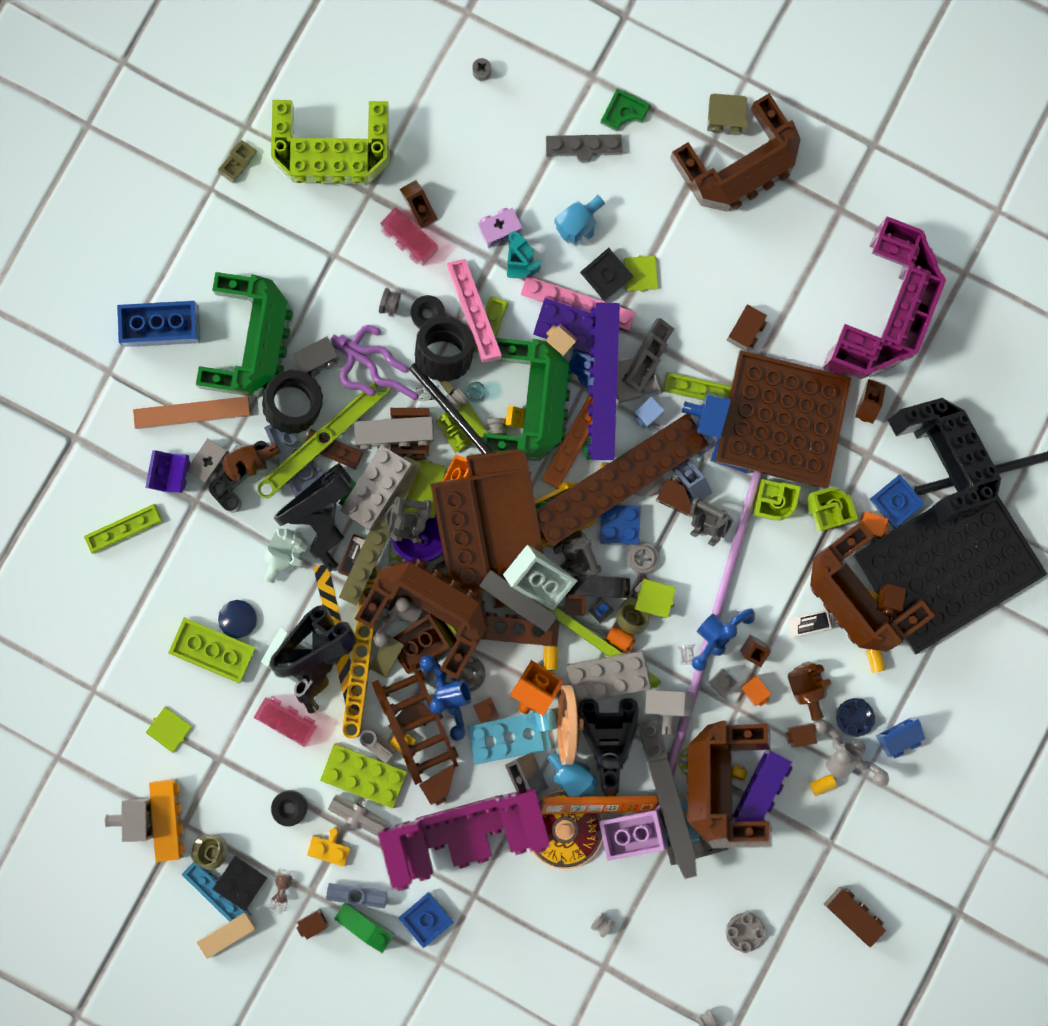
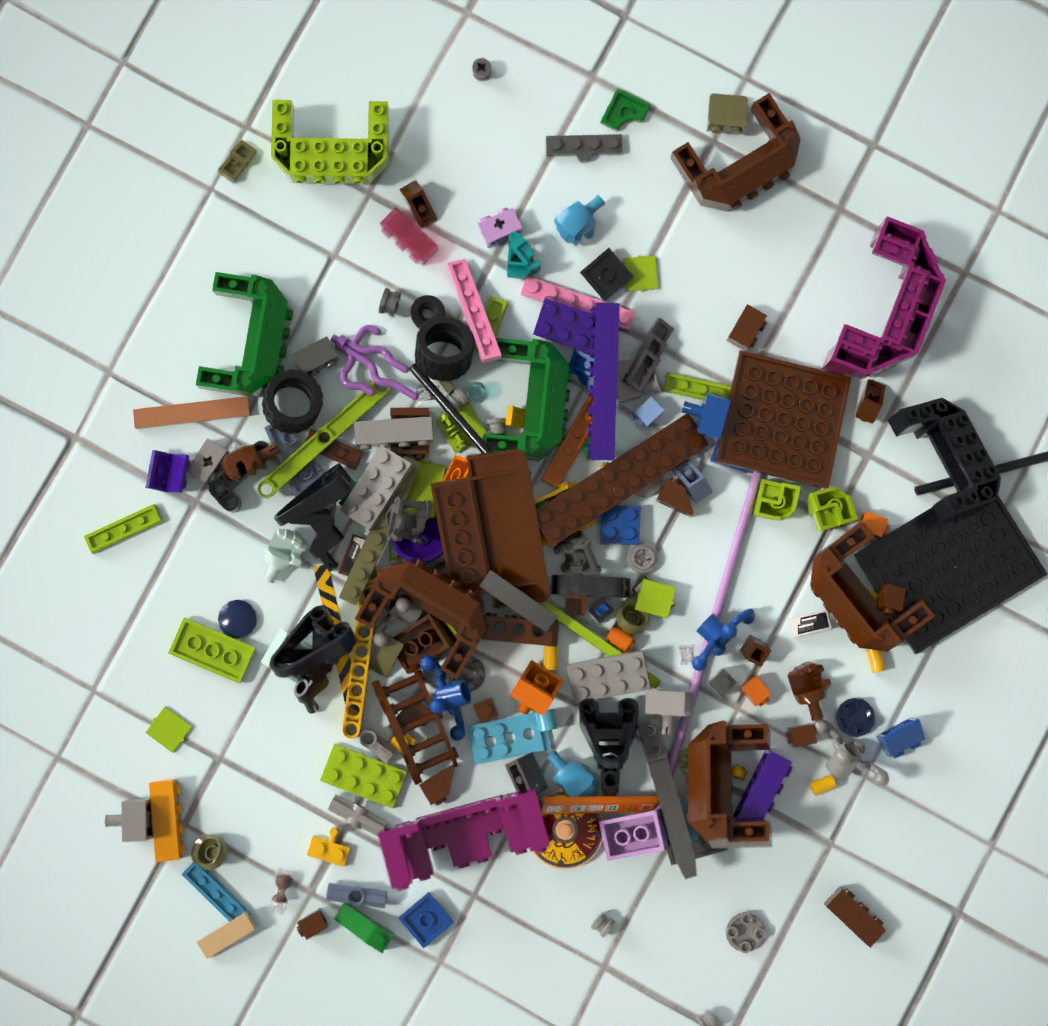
blue brick [117,301,200,347] -> none
black plate [212,856,268,911] -> none
clear pink brick [254,696,318,747] -> none
black tyre [271,790,307,827] -> none
light aqua slope [503,545,577,610] -> none
tan brick [546,323,578,356] -> none
light nougat dish [557,685,583,765] -> none
dark grey piece [690,496,734,546] -> none
blue plate [869,474,925,529] -> none

